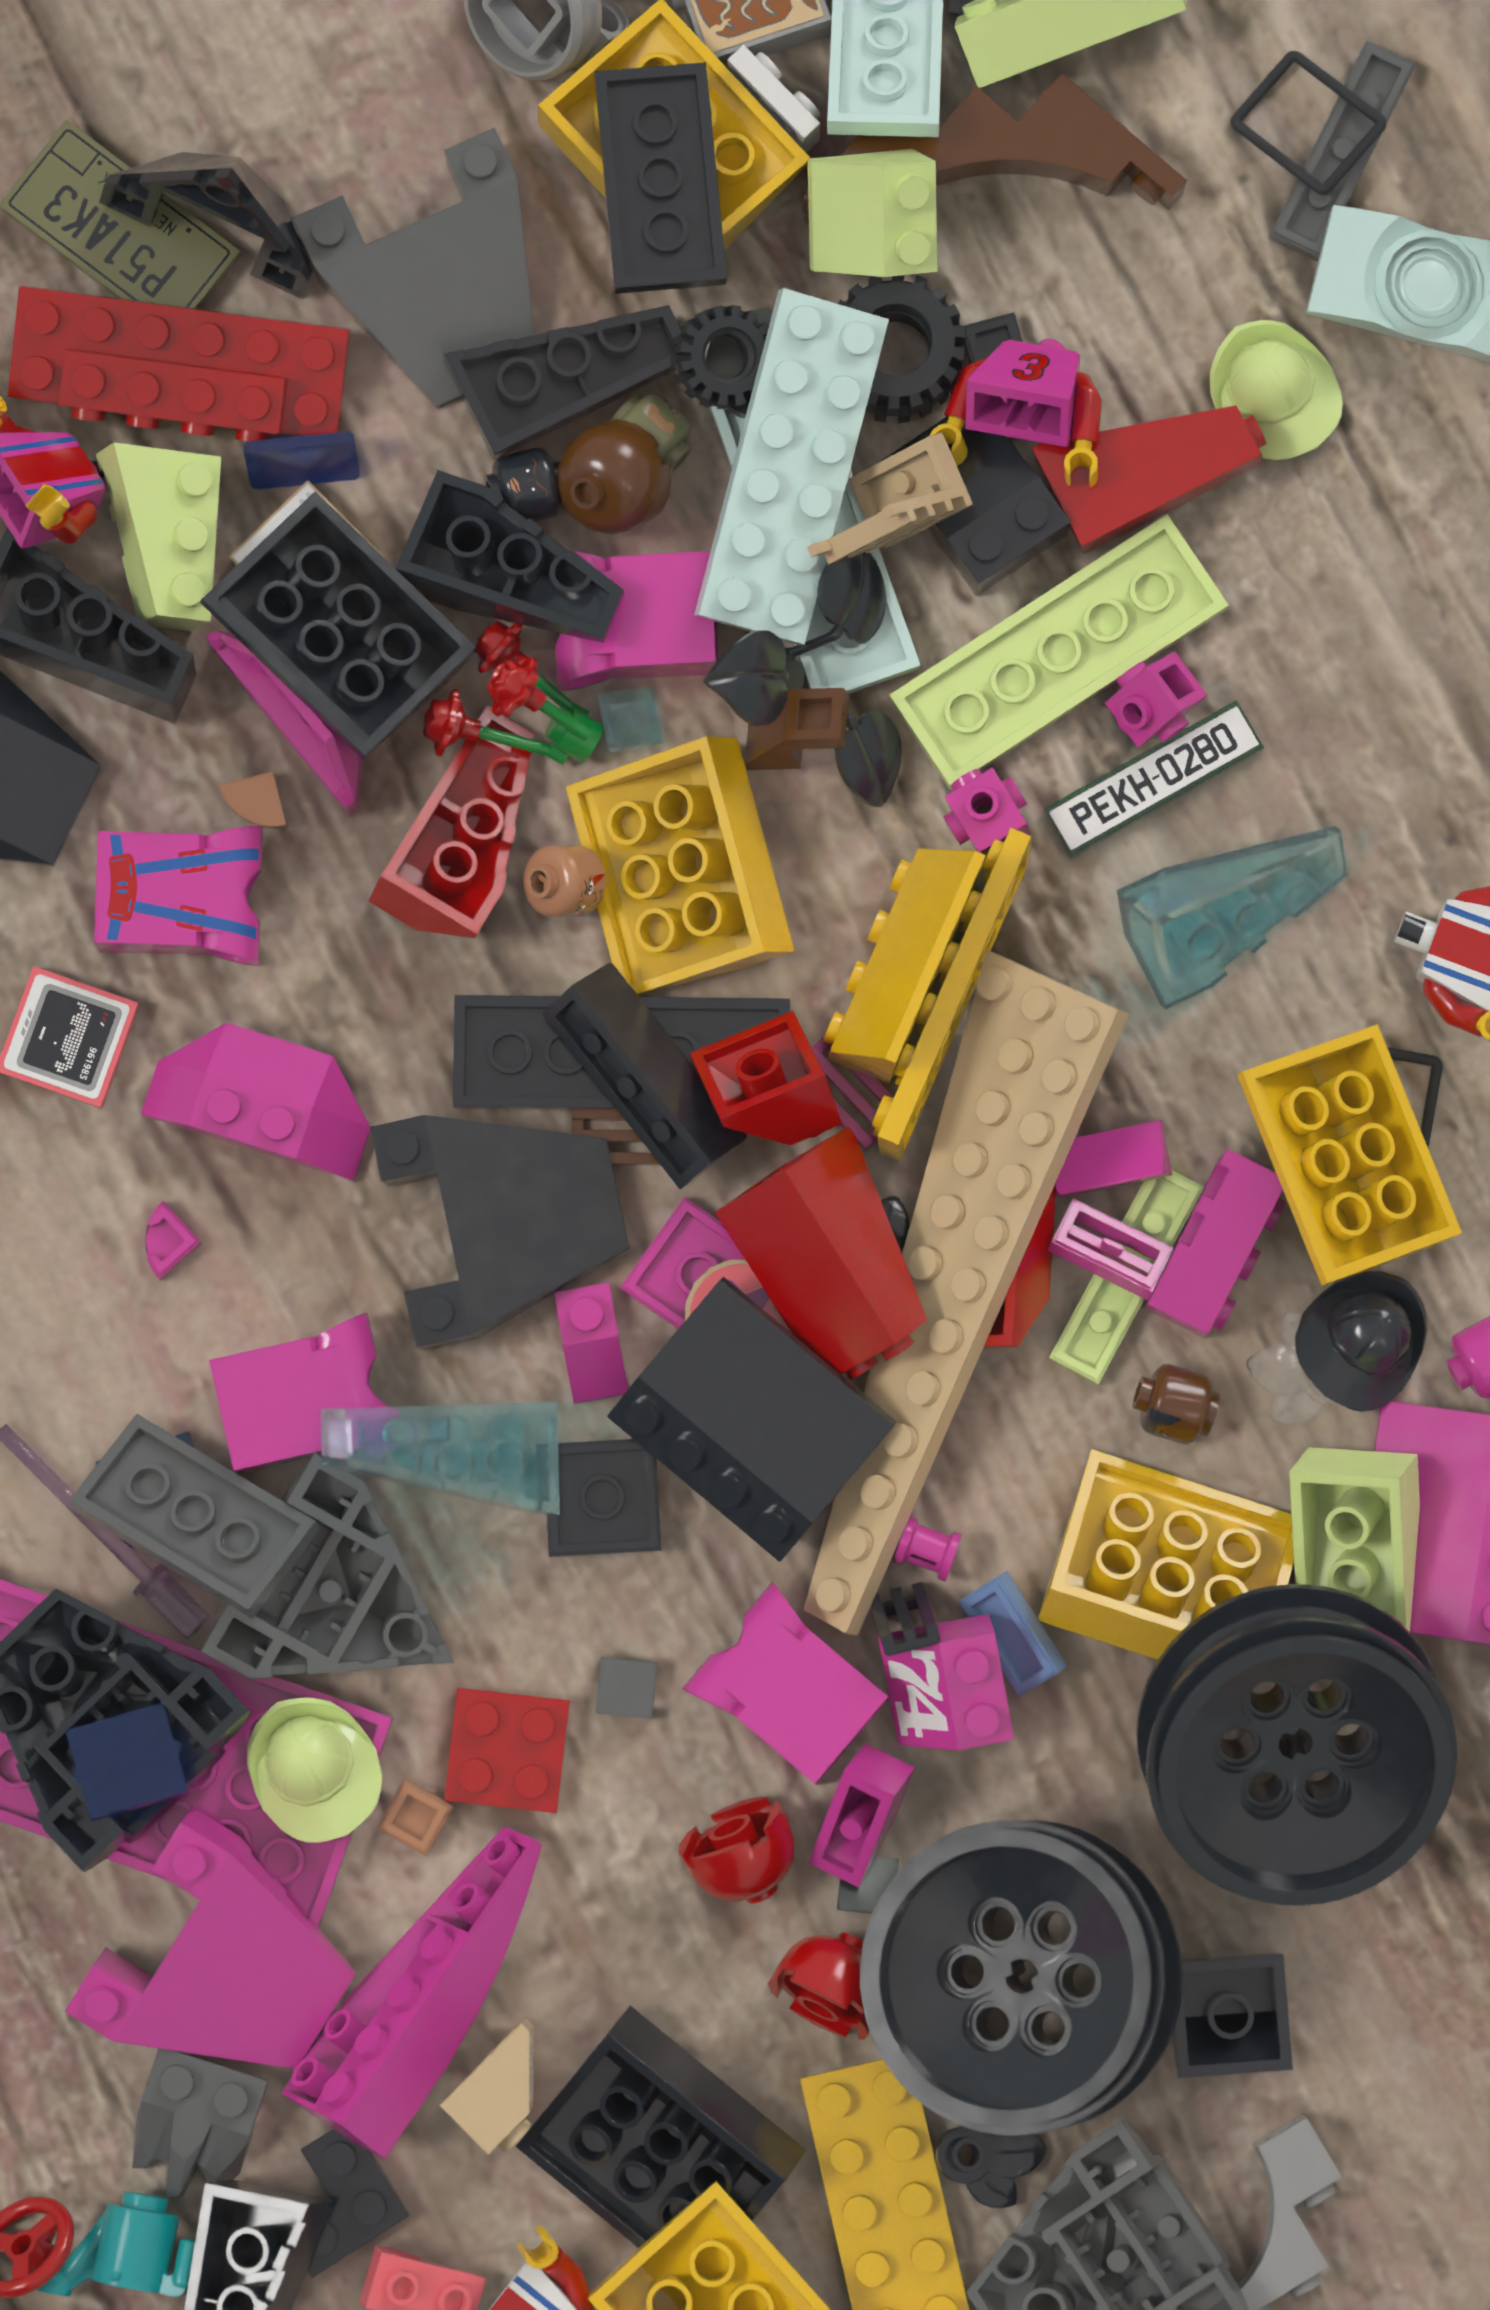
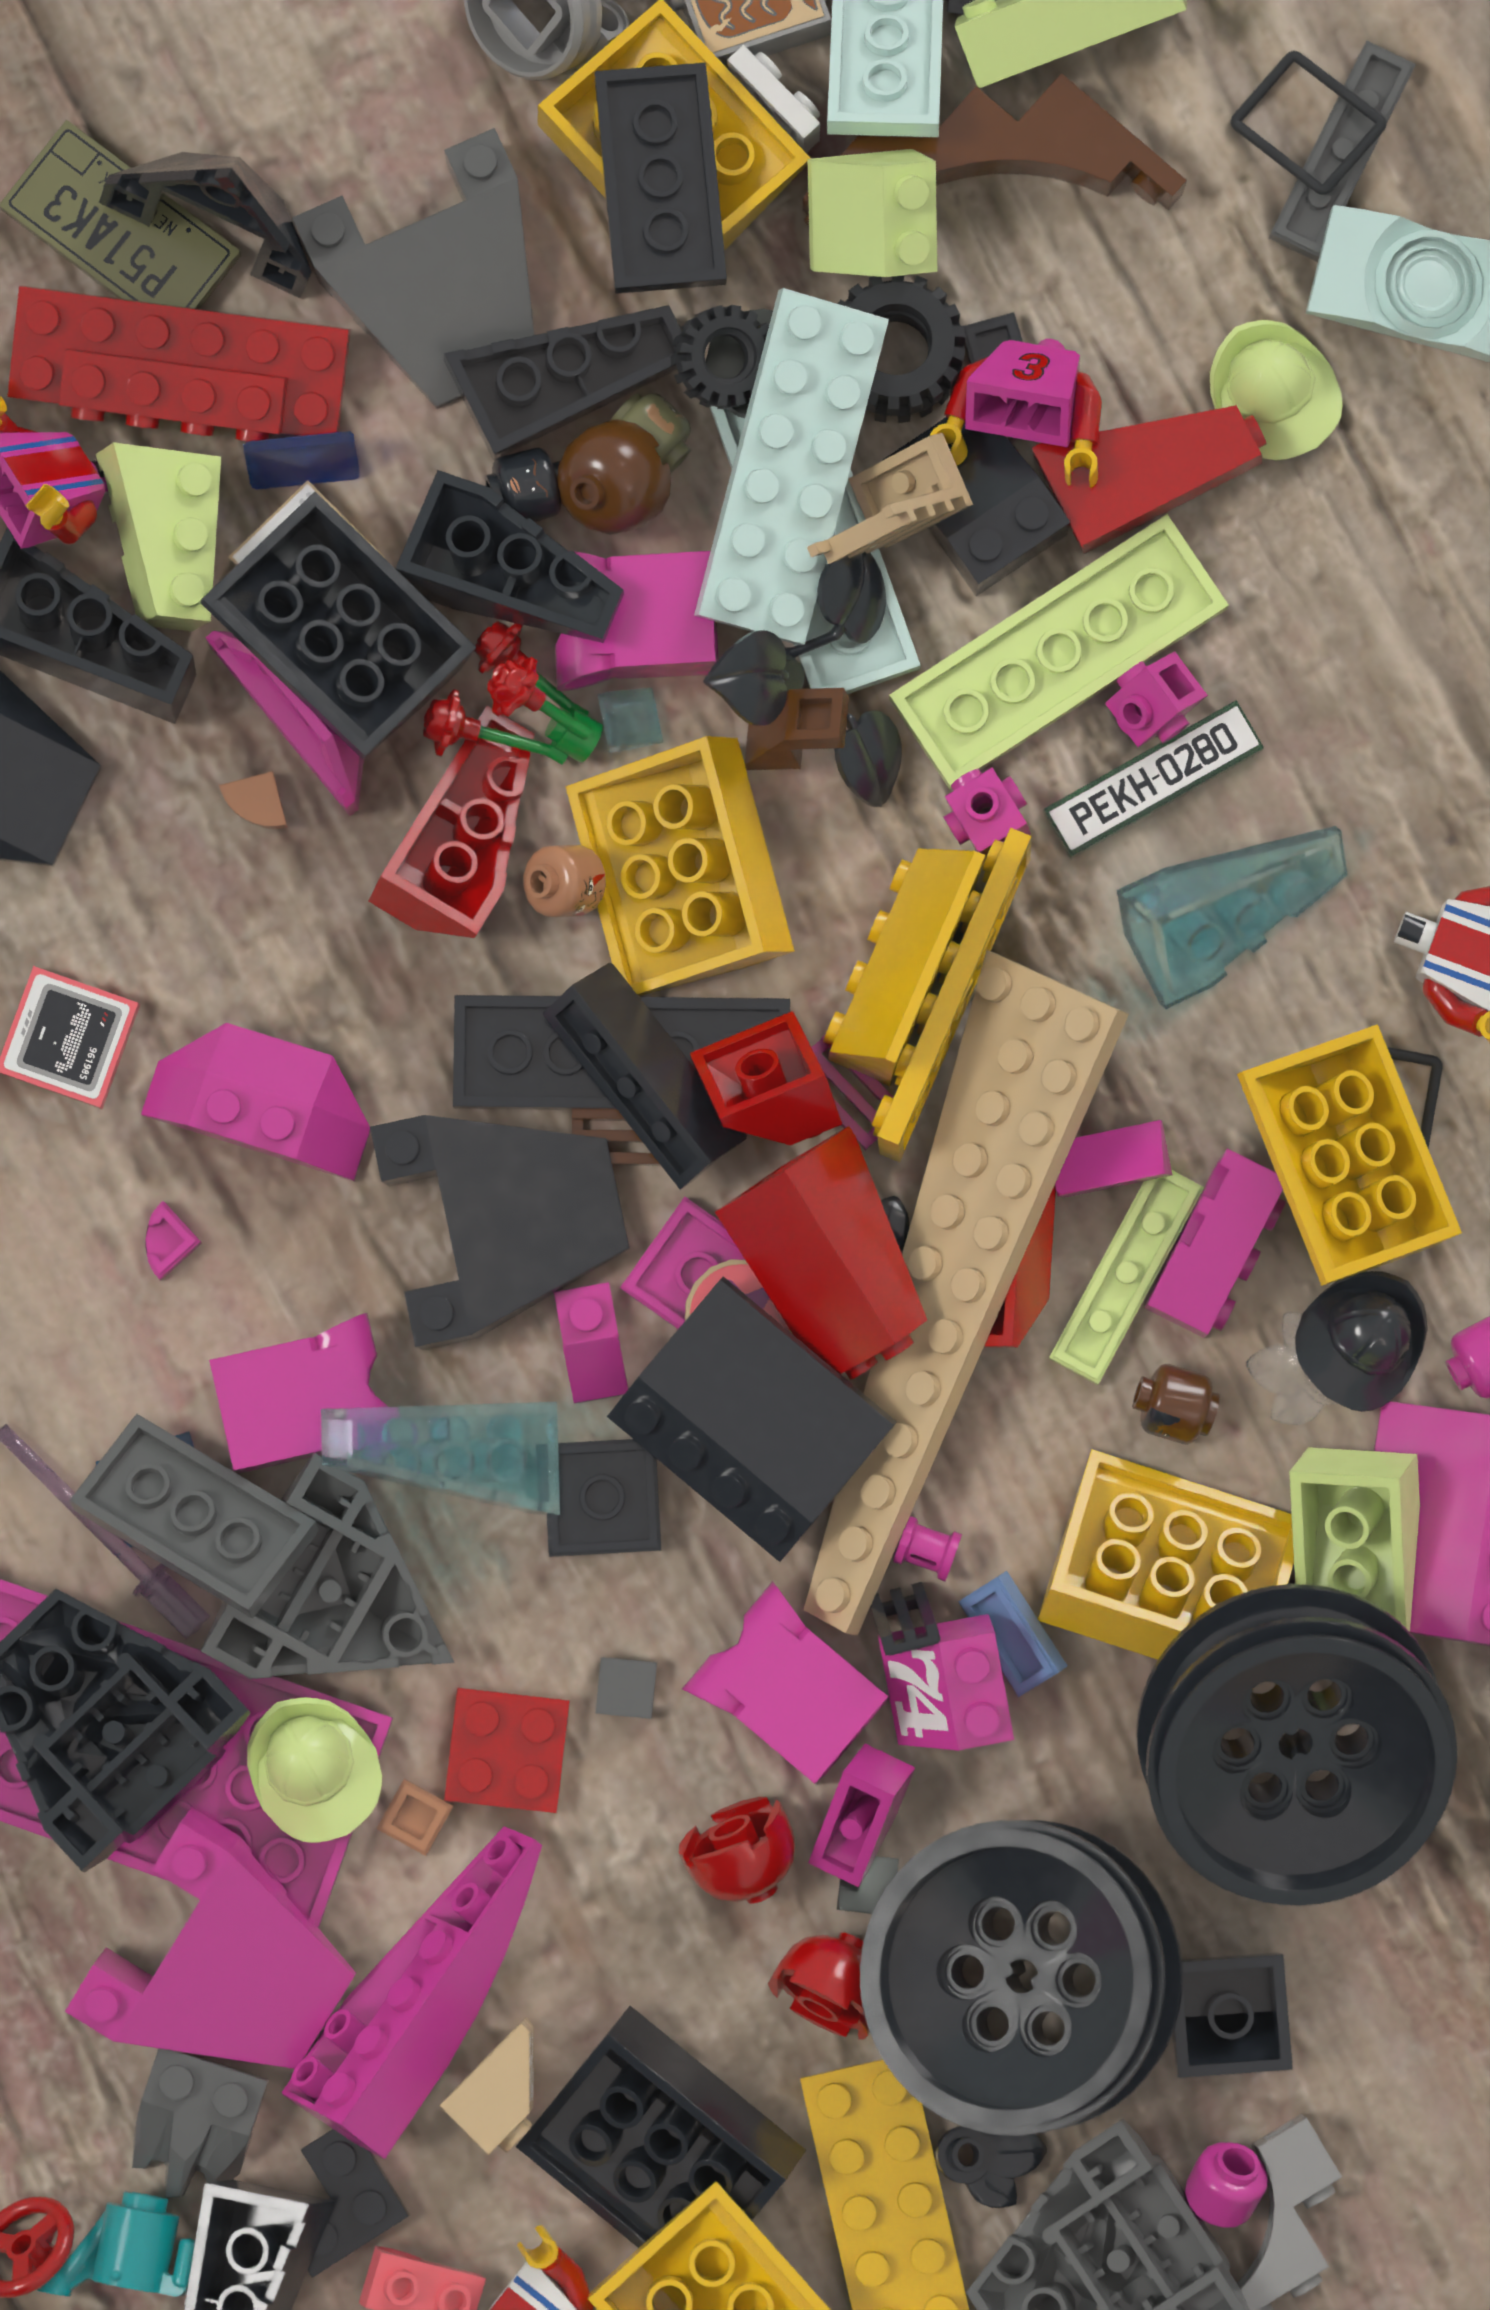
clear blue piece [66,1703,188,1822] -> none
dark pink piece [94,826,263,966] -> none
dark pink tile [1047,1198,1174,1301] -> none
none -> dark pink head [1185,2142,1268,2228]

